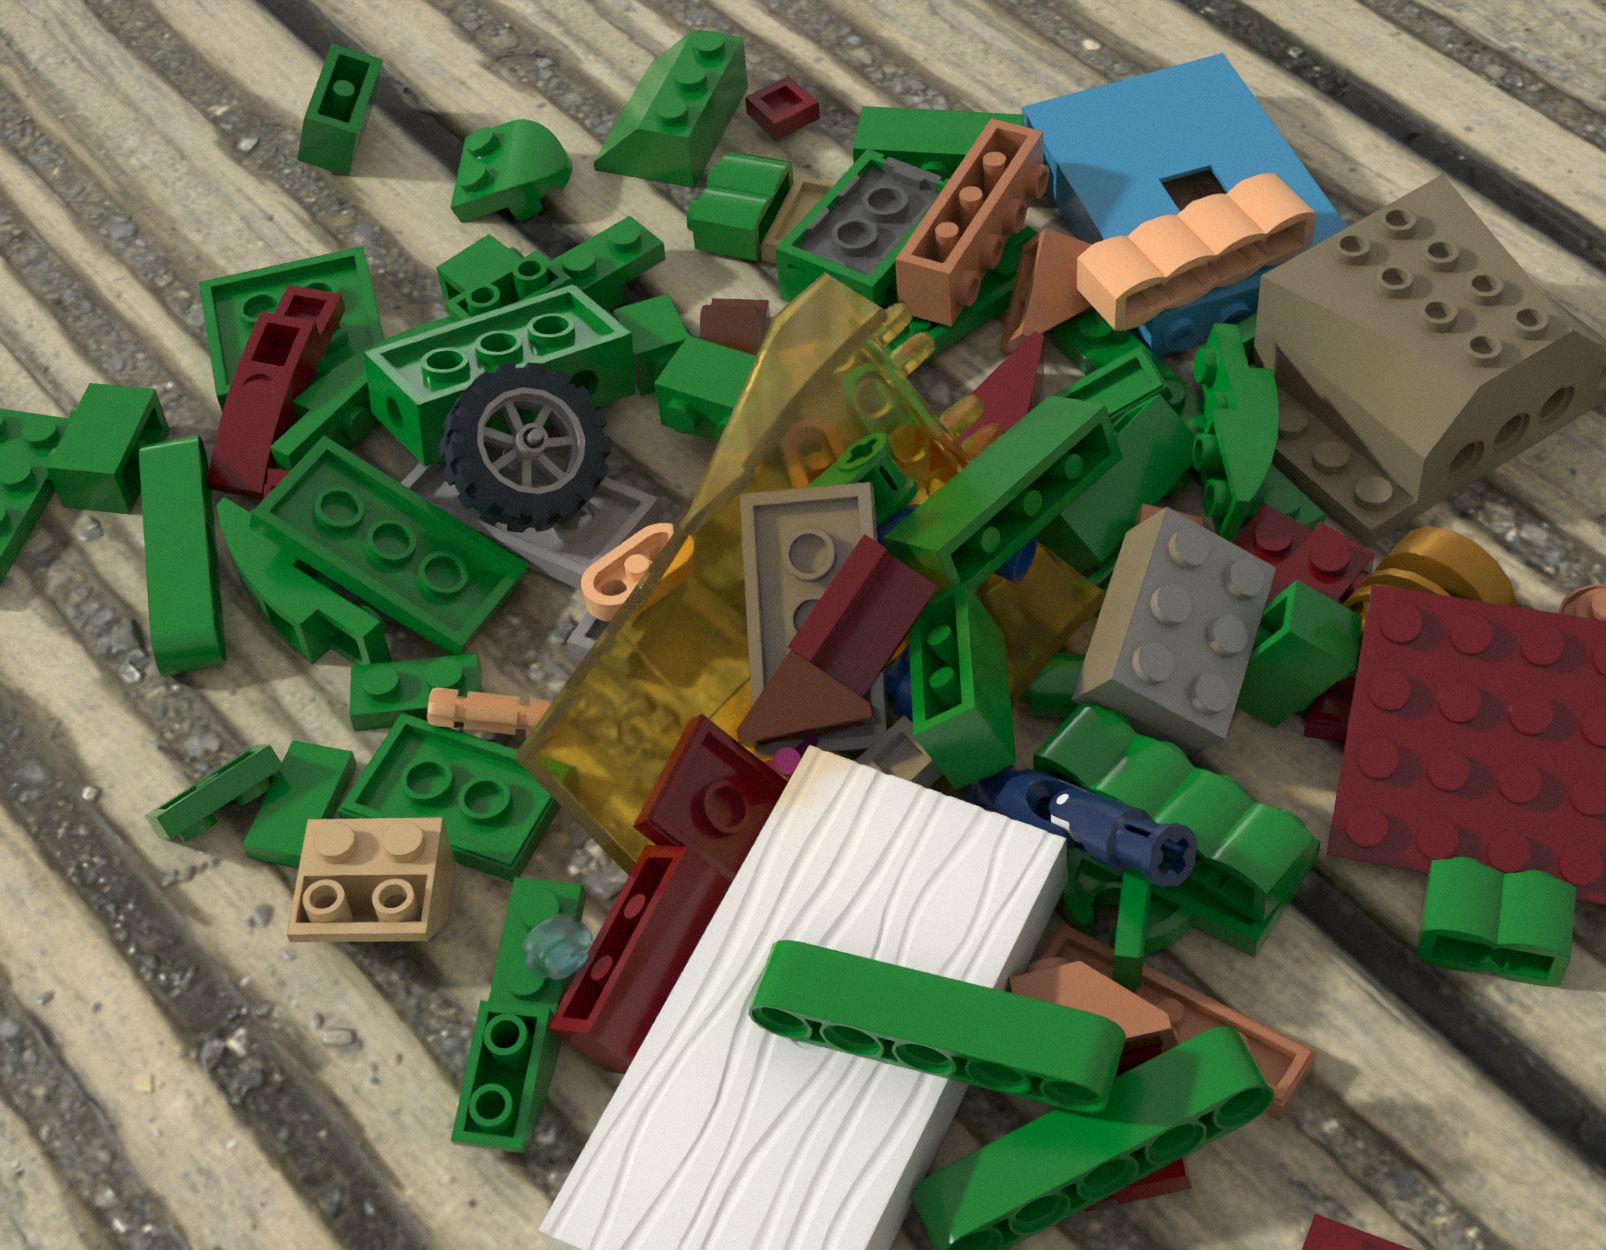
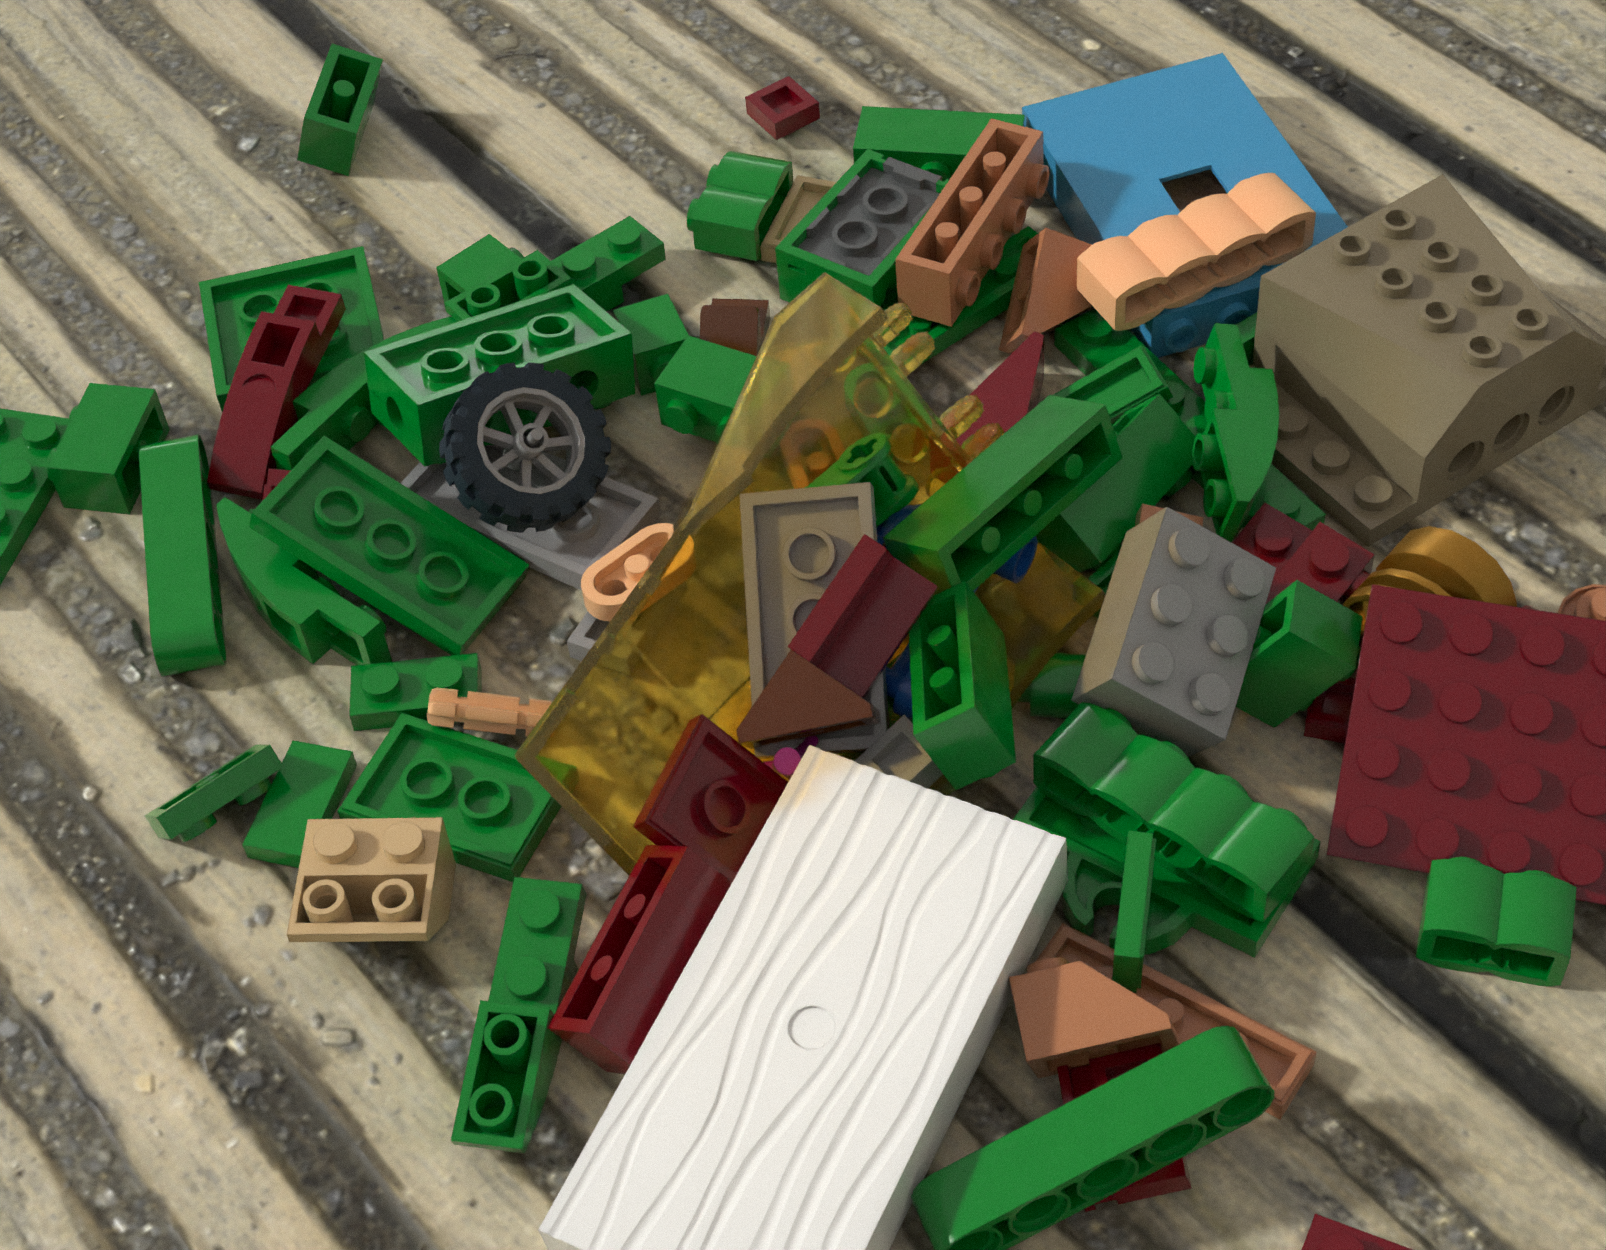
green slope [450,119,573,223] -> none
clear light blue plate [522,914,593,980] -> none
green slope [594,29,748,188] -> none
green beam [748,940,1126,1113] -> none
dark blue piece [963,765,1198,888] -> none

